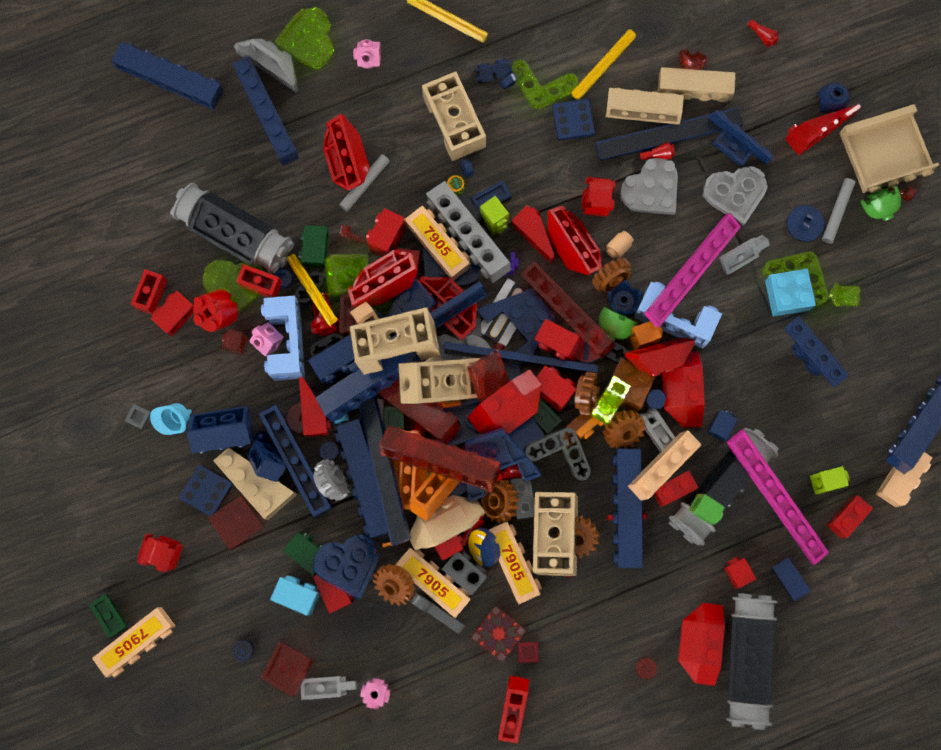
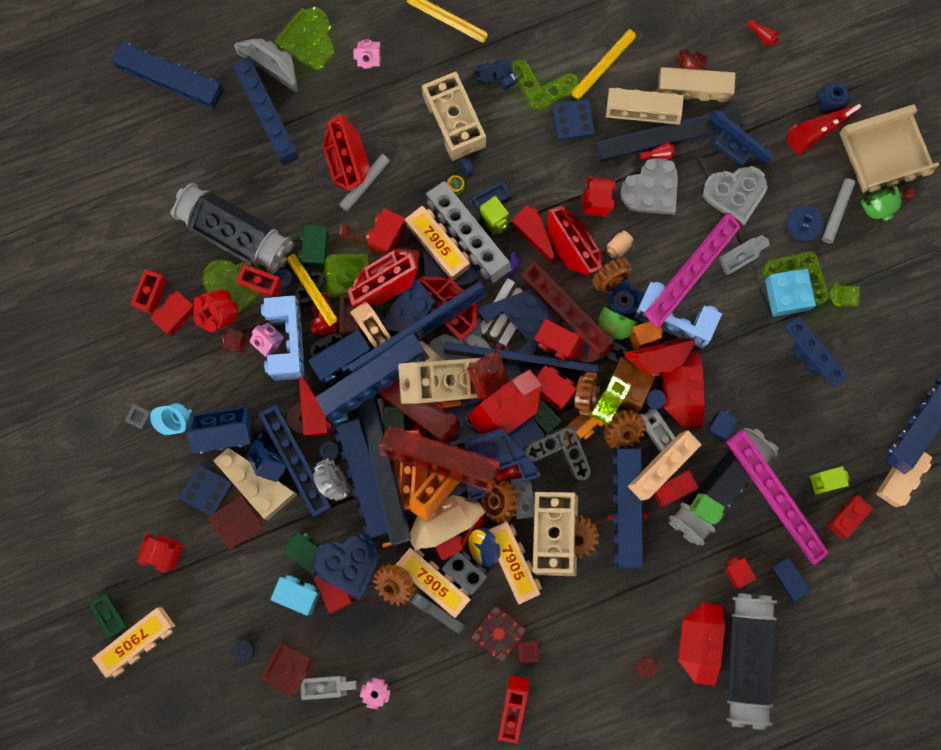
tan plate [350,307,440,375] -> none

